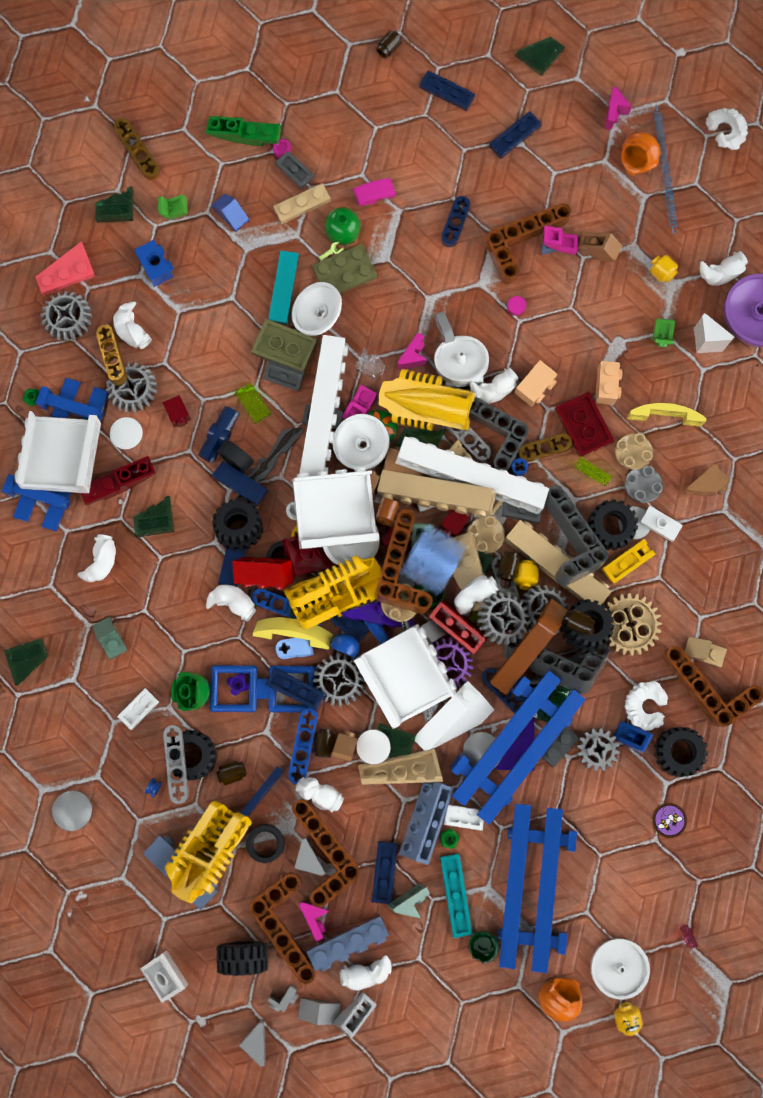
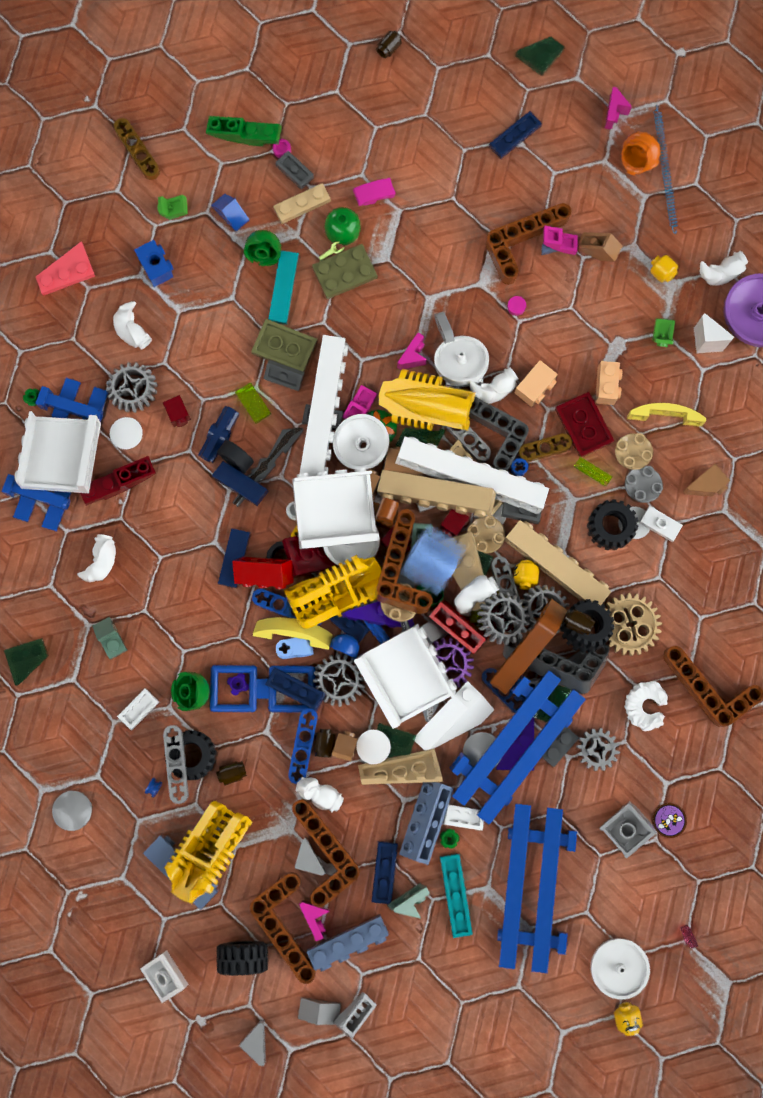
light grey gear [41,290,92,342] -> none
clear green wing [95,187,134,223] -> none
pearl gold beam [96,325,127,386] -> none
clear green wing [133,496,174,538] -> none
white animal [206,585,256,622] -> none
black tyre [212,498,263,551] -> none
dark blue tile [240,766,284,817] -> none
black tyre [246,824,285,863] -> none
light grey bracket [267,983,299,1012] -> none
white dish [292,282,342,336] -> none
white animal [340,956,391,991] -> none
clear brick [356,349,386,380] -> none
dark blue tile [419,70,476,111] -> none
dark blue beam [441,196,470,248] -> none
dark green hair [468,930,499,964] -> none
dark brown brick [498,551,520,581] -> none
orange helmet [538,978,582,1022] -> none
dark grey beam [544,485,608,586] -> none
yellow plate [602,539,656,585] -> none
blue slope [614,721,653,753] -> none
black tyre [654,727,708,777] -> none
tan slope [684,637,727,668] -> none
white piece [706,108,748,150] -> none
none -> green cylinder [244,230,281,266]
none -> light grey slope [600,801,657,859]

